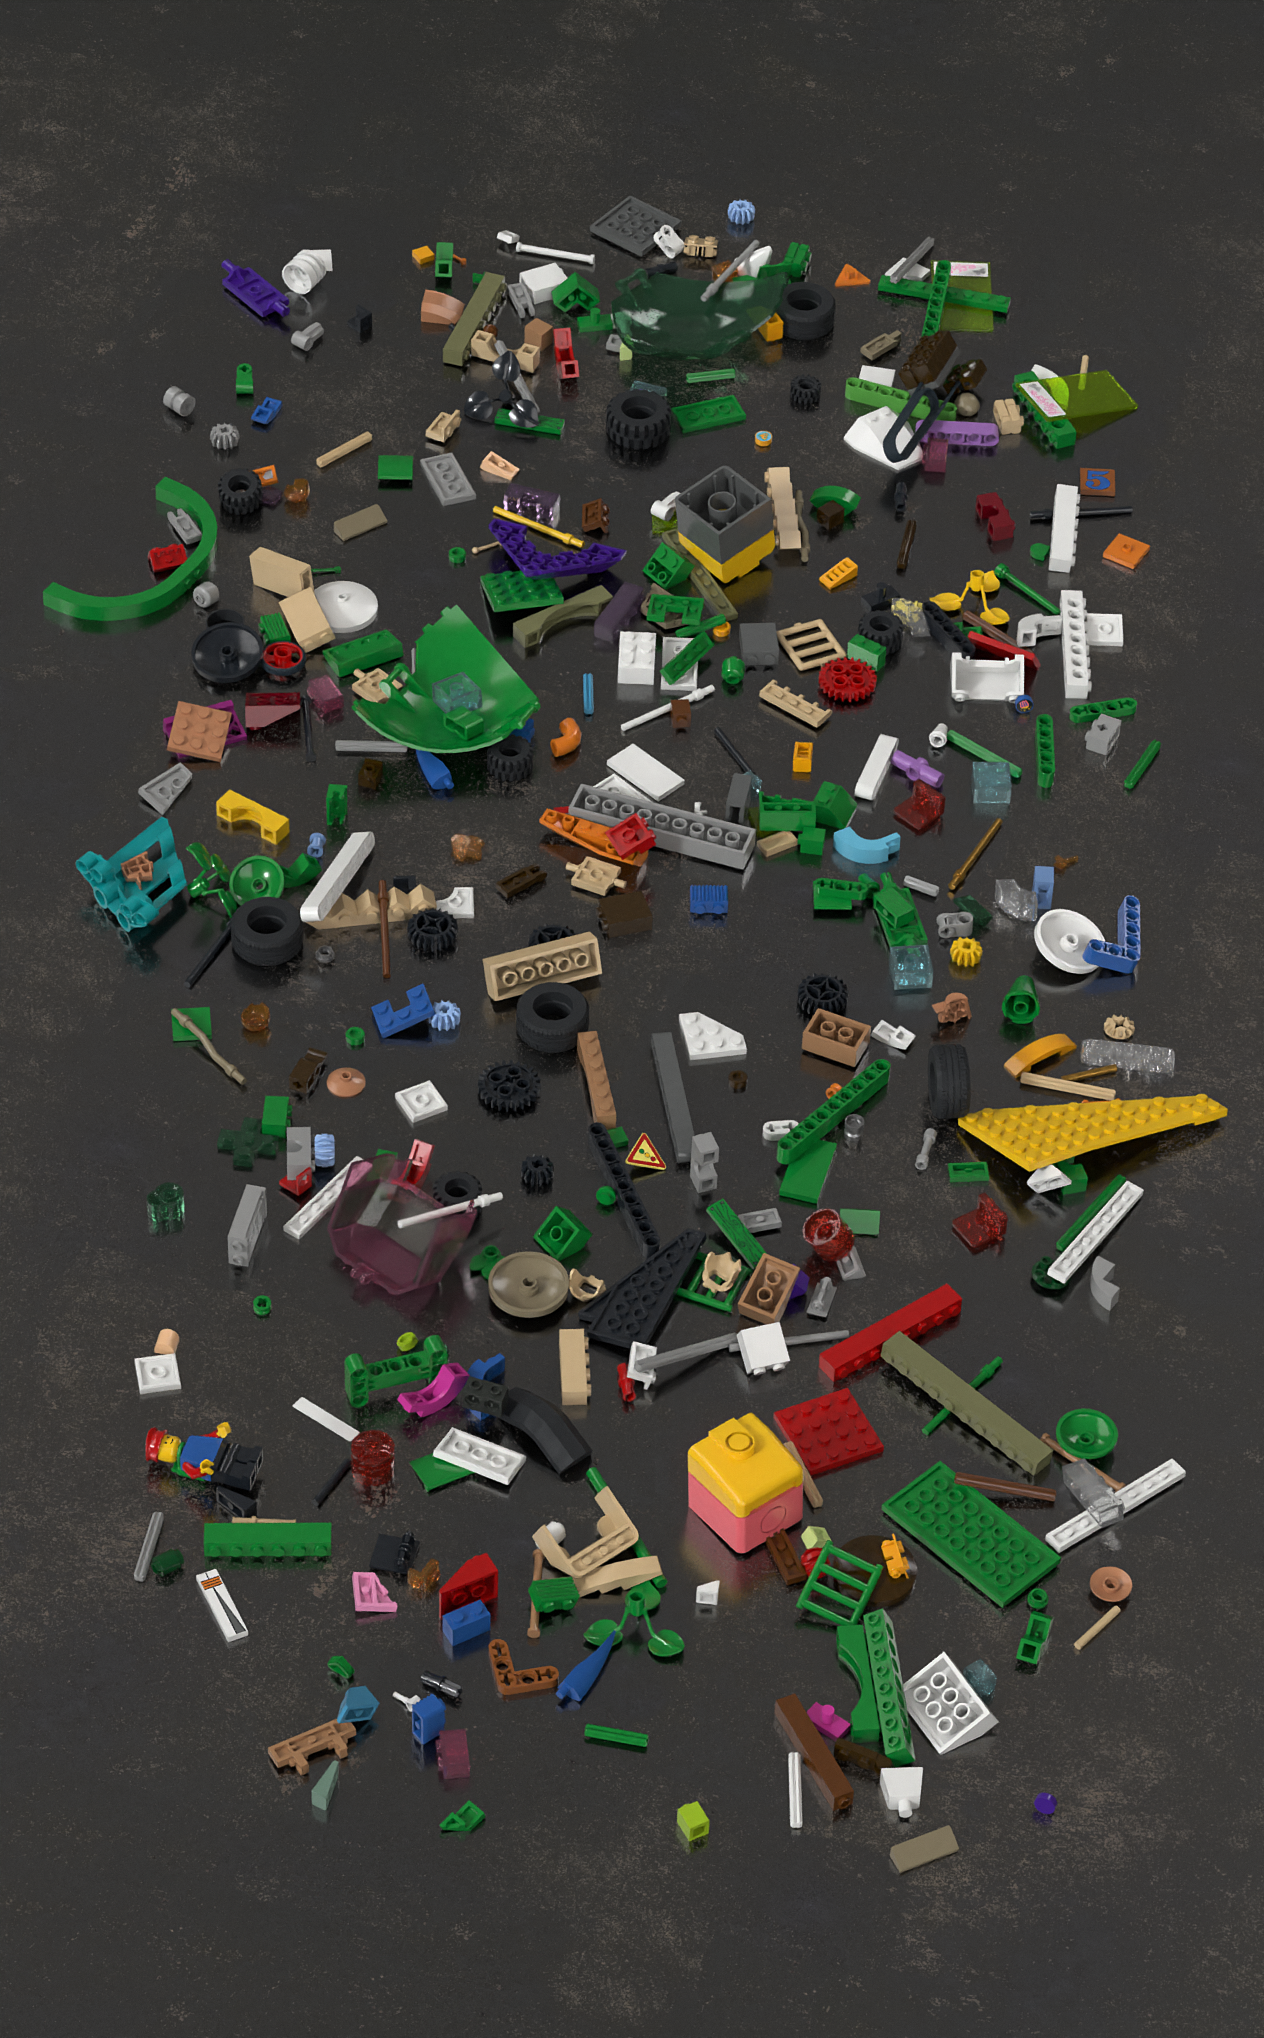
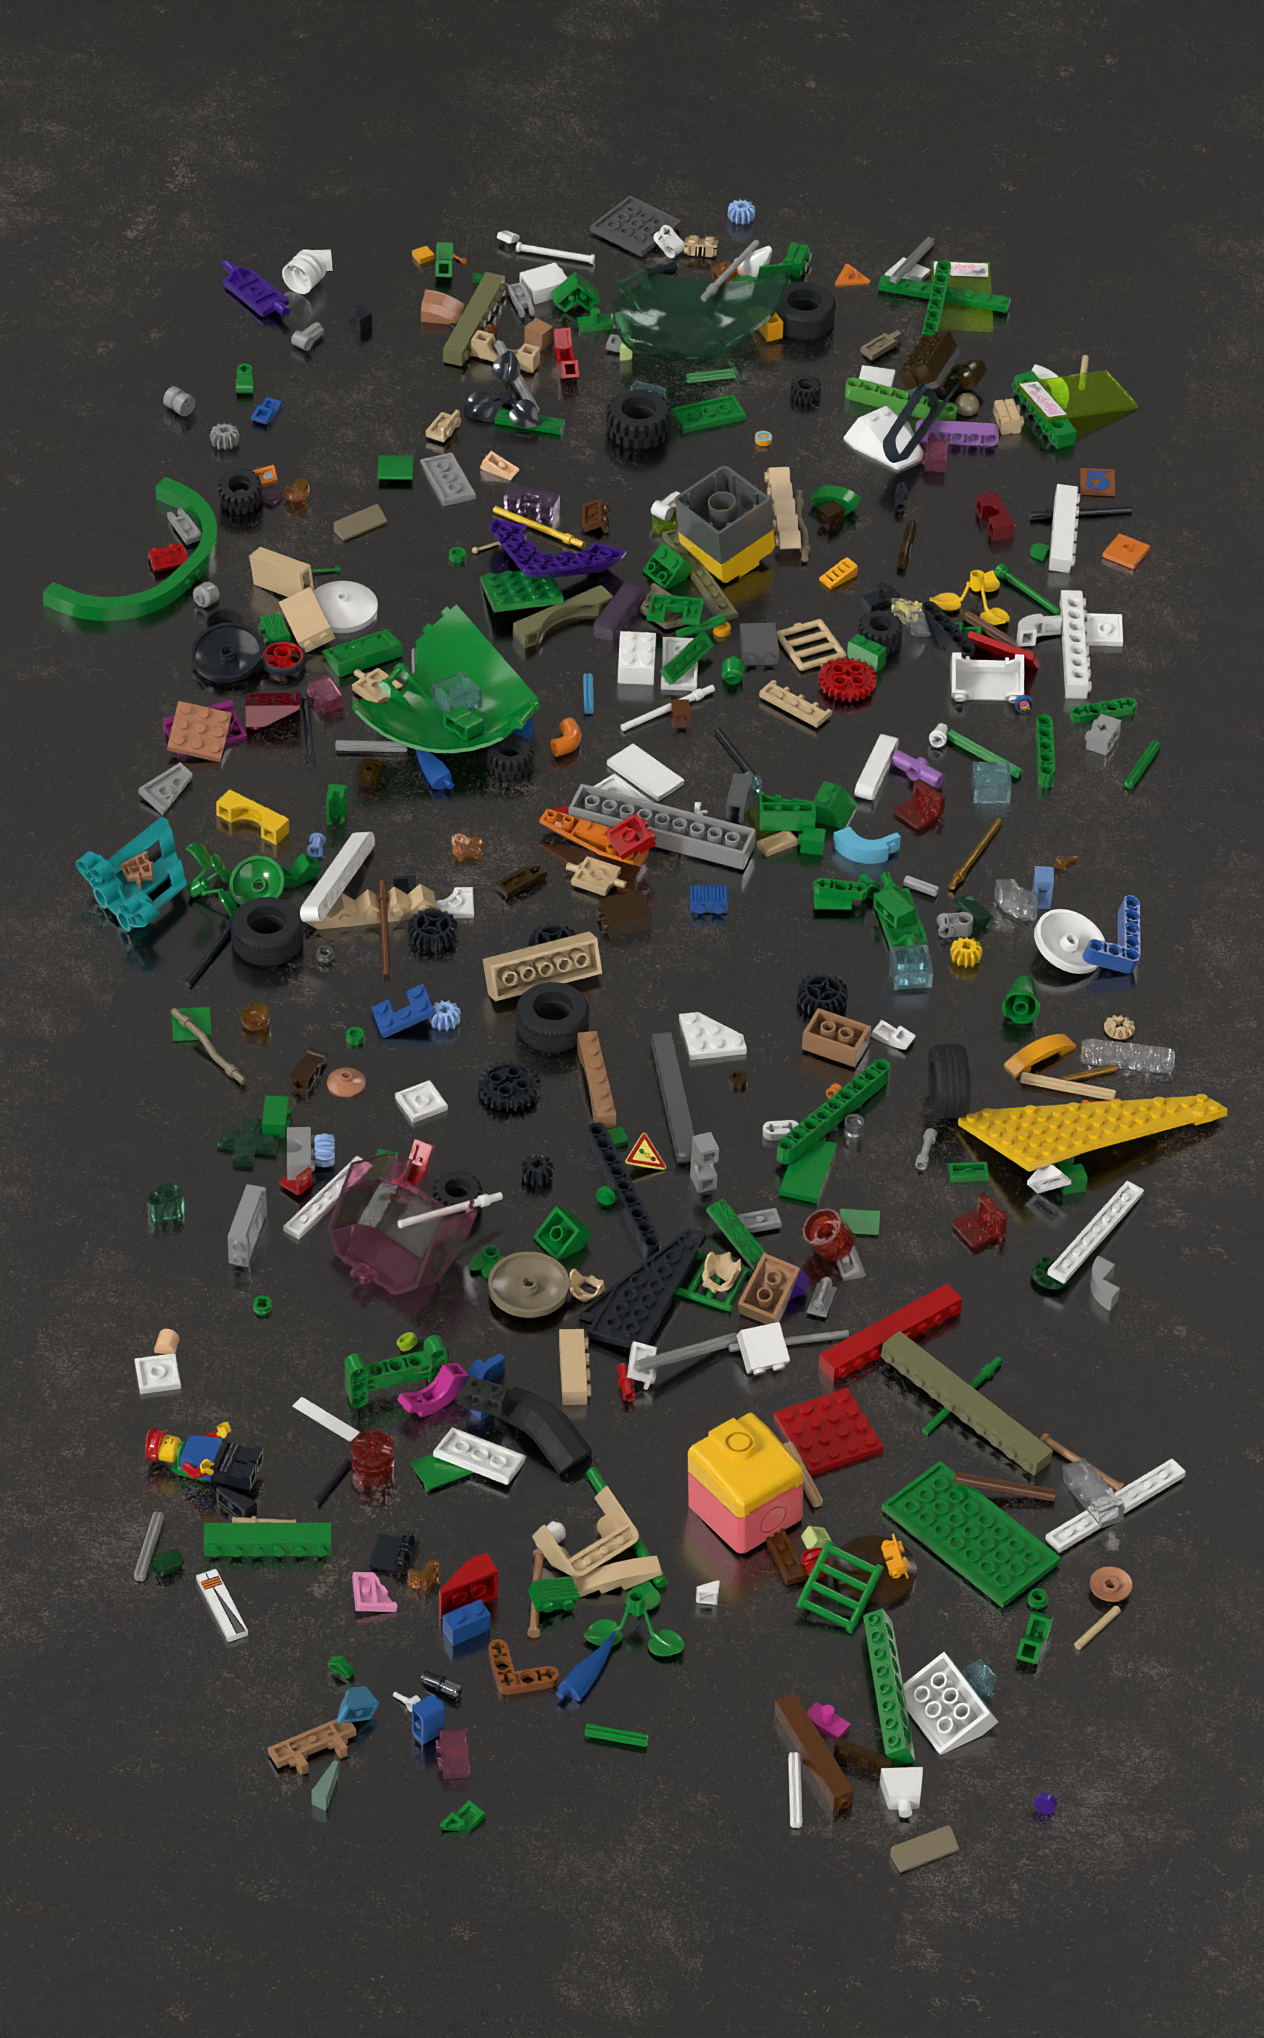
tan axle [316,431,372,467] -> none
lime brick [677,1801,709,1841] -> none
light orange slope [793,742,813,772] -> none
green arch [836,1625,882,1743] -> none
nougat piece [932,993,972,1023] -> none
green axle [1056,1174,1126,1252] -> none
green dish [1056,1409,1118,1459] -> none

